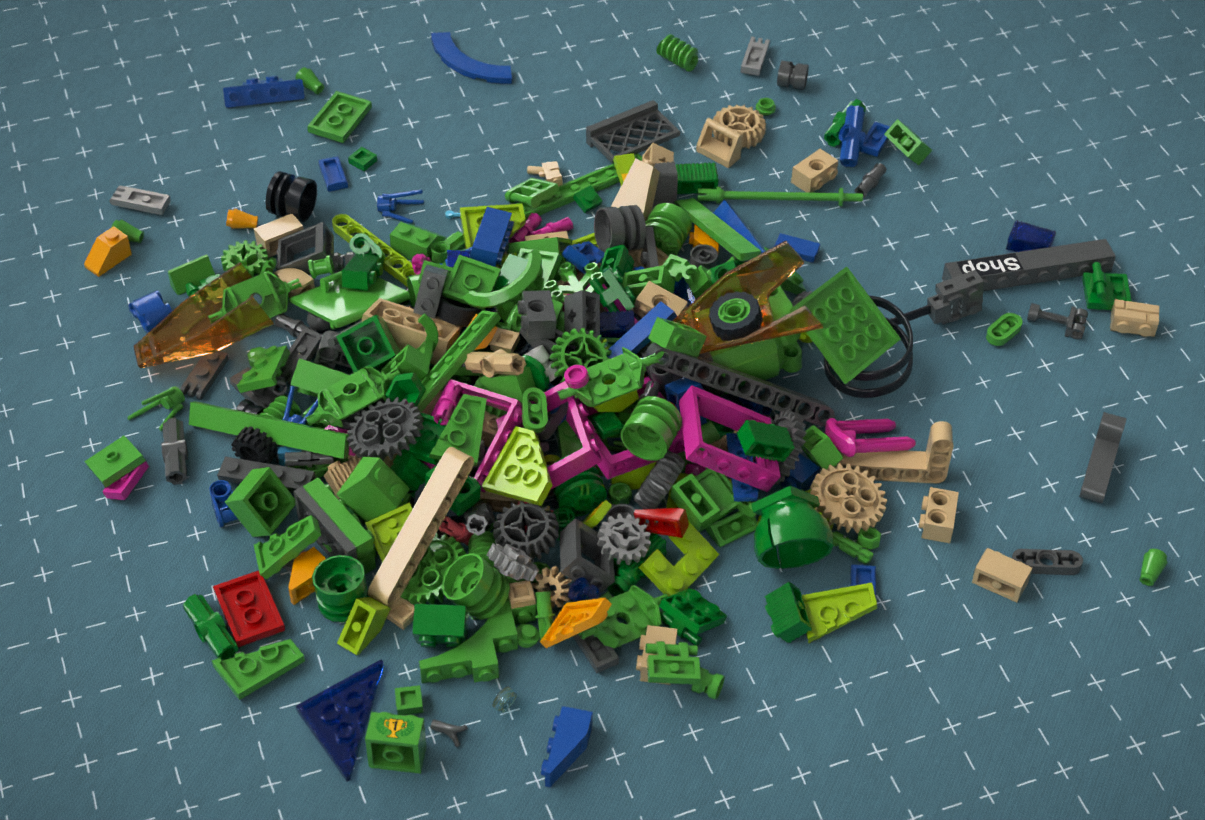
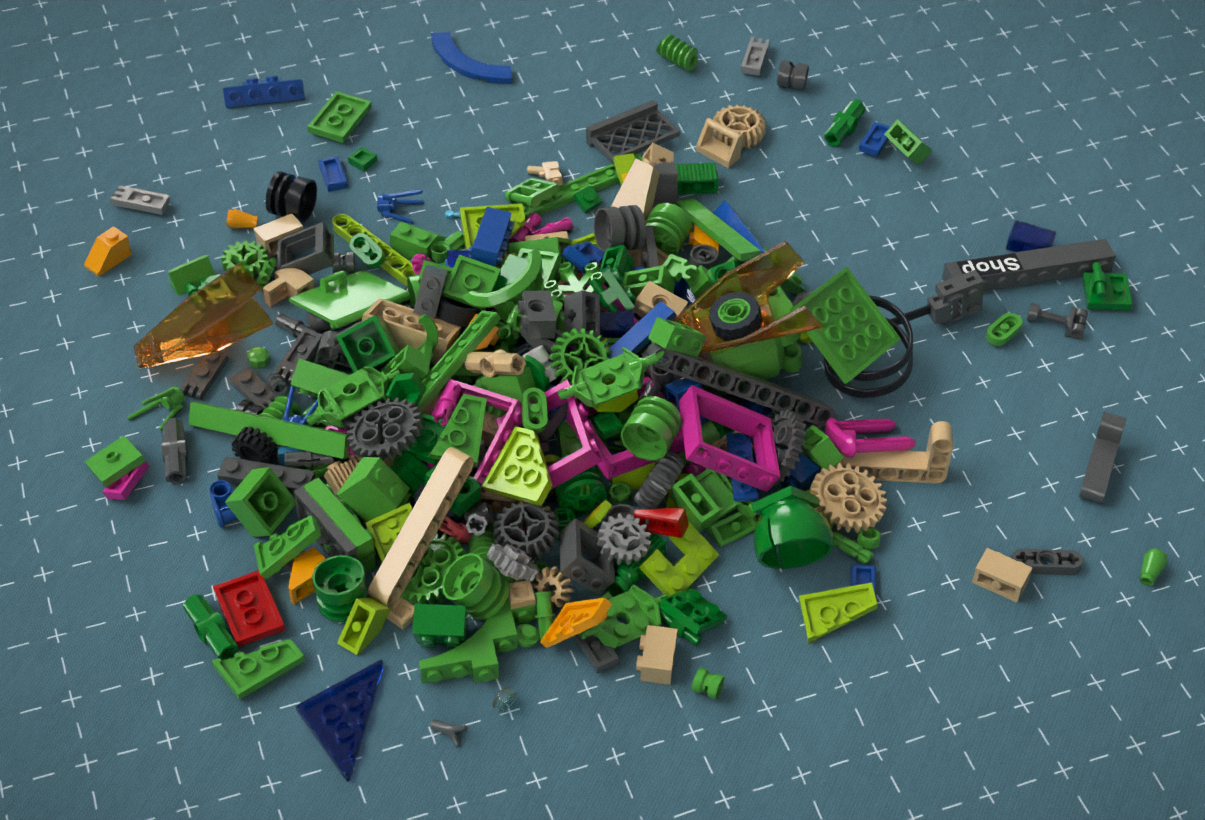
bright green cone [111,219,144,243] -> none
blue cylinder [128,290,173,335] -> none
bright green plate [208,271,302,331] -> none
bright green wing [236,346,290,393] -> none
bright green cone [295,67,324,94] -> none
bright green bush [308,255,335,279] -> none
green brick [342,253,383,291] -> none
bright green brick [365,712,427,774] -> none
bright green plate [395,685,423,715] -> none
tan plate [490,328,520,353] -> none
blue slope [541,706,593,787] -> none
dark pink tile [564,365,589,389] -> none
clear blue wheel [568,577,600,602] -> none
bright green plate [645,641,701,685] -> none
bright green bar [697,187,863,206] -> none
green brick [737,420,795,462] -> none
bright green plate [756,98,776,116] -> none
green brick [764,581,812,643] -> none
blue tile [773,233,820,263] -> none
tan brick [791,149,838,192] -> none
blue piece [839,105,866,167] -> none
dark grey pin [855,163,887,198] -> none
tan brick [918,487,959,543] -> none
tan brick [1110,299,1159,337] -> none

